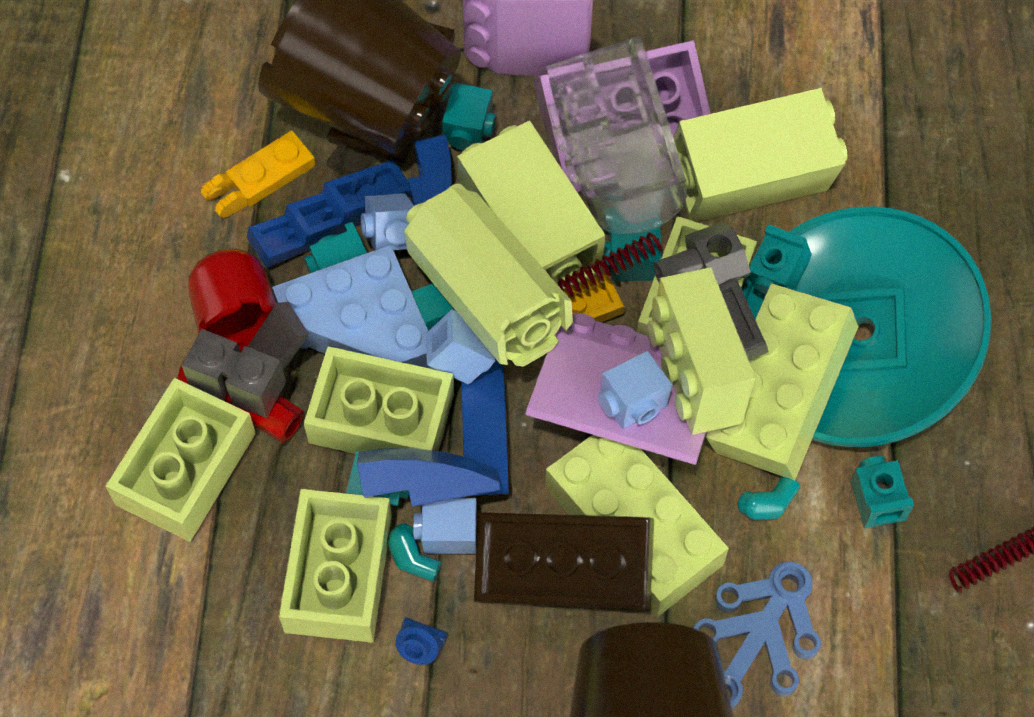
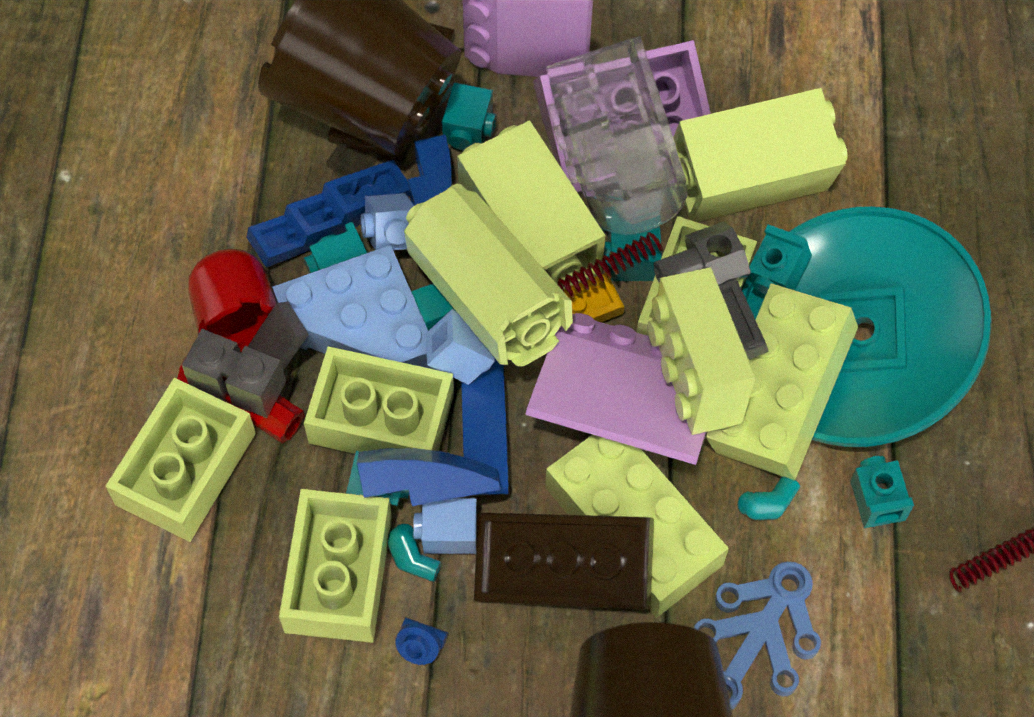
yellow hinge [200,130,316,219] -> none
light blue brick [598,351,672,429] -> none

